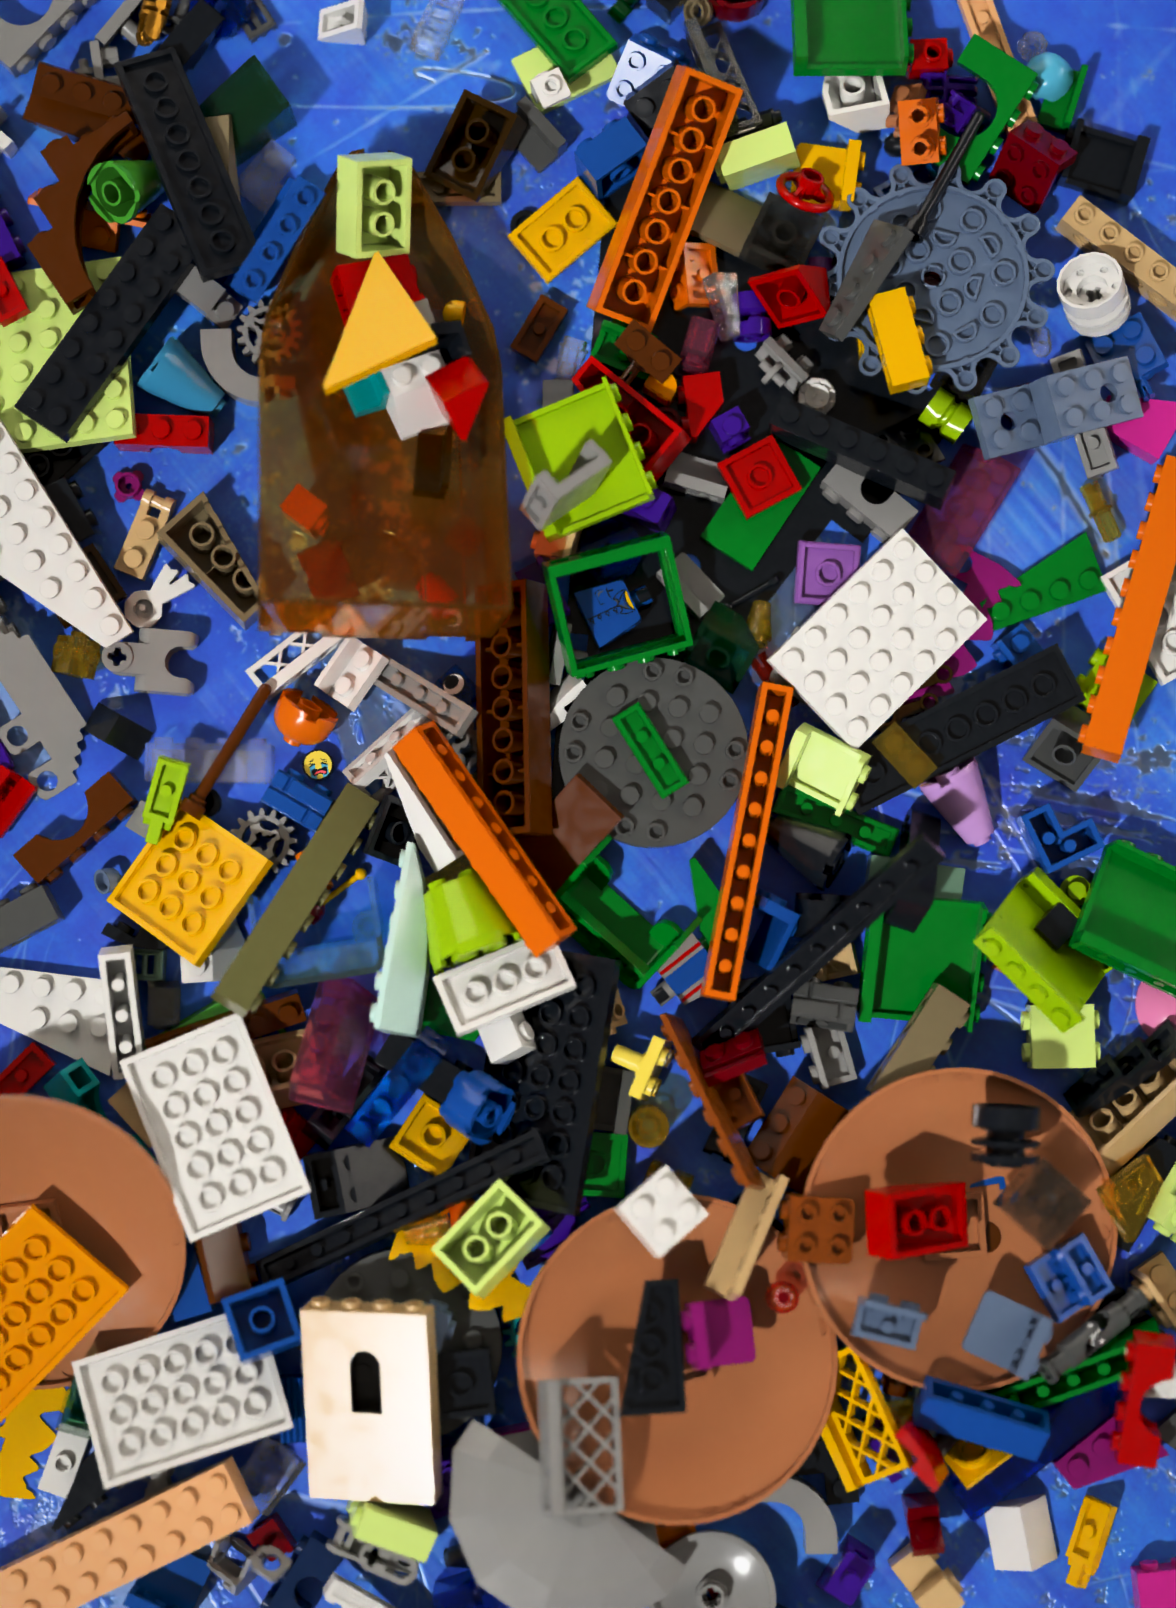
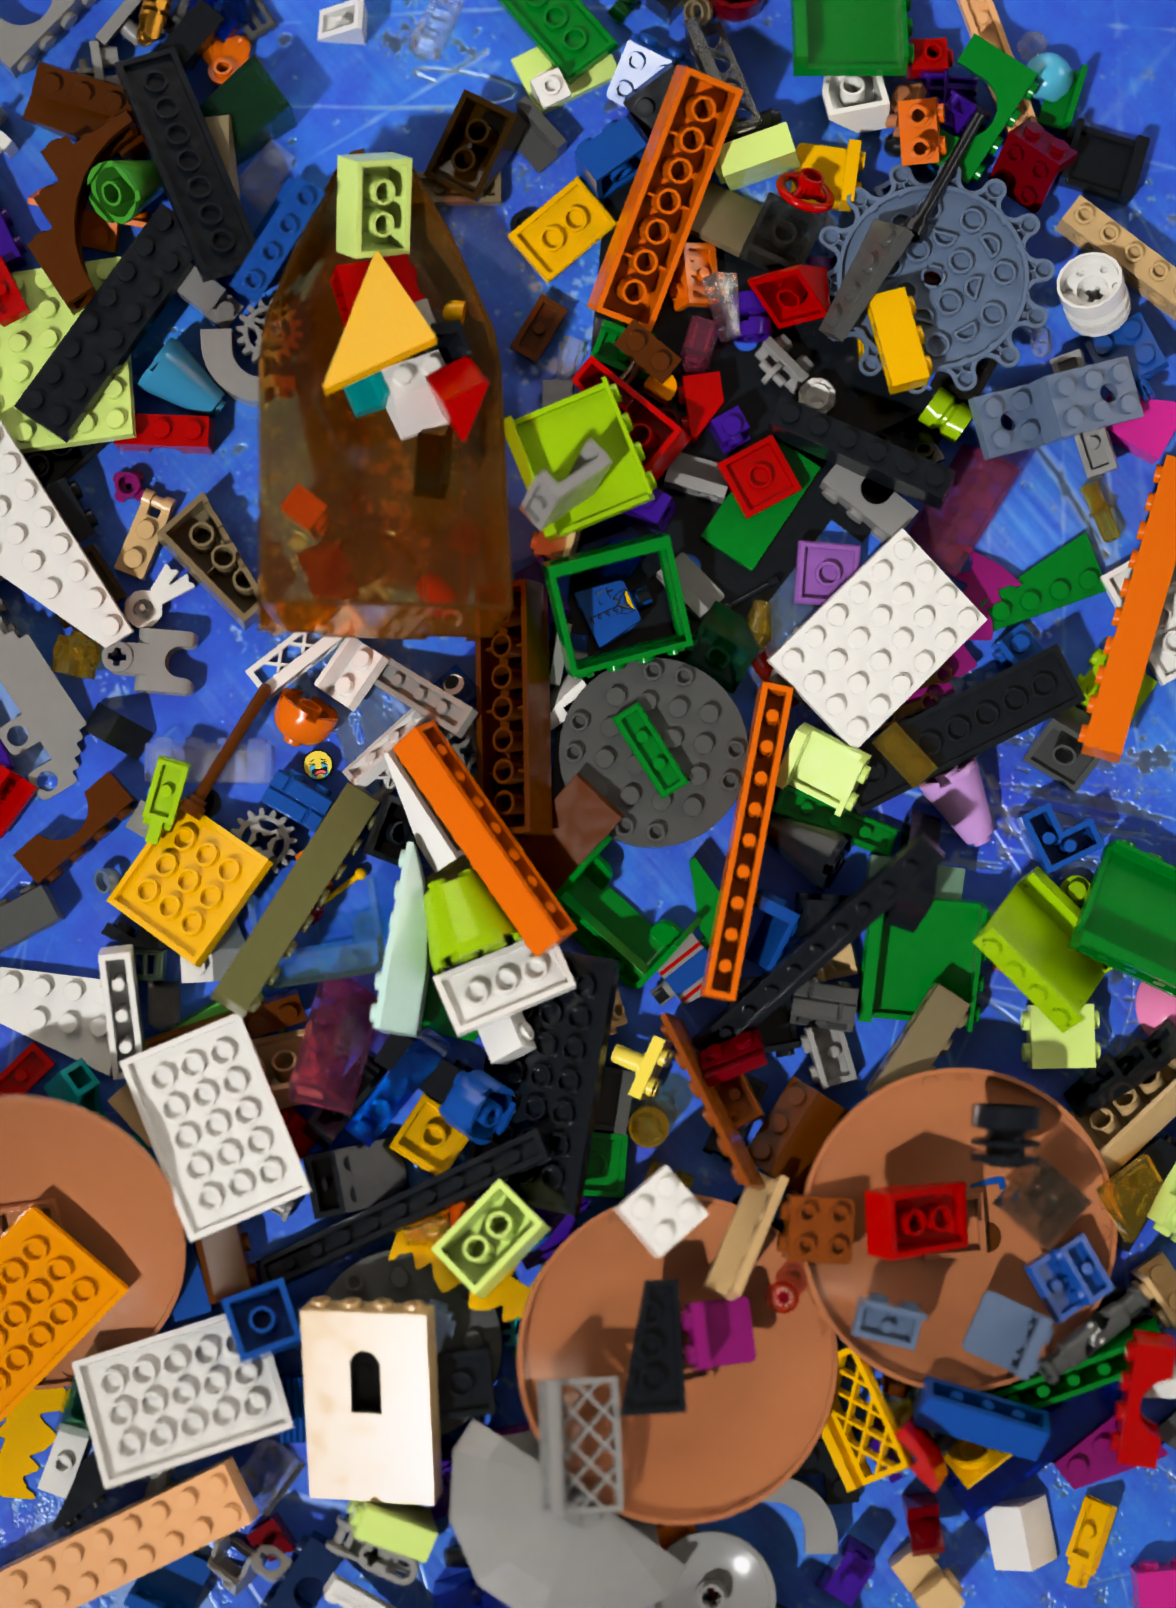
black slope [1034,902,1078,951] -> none
none -> orange plate [203,35,262,88]

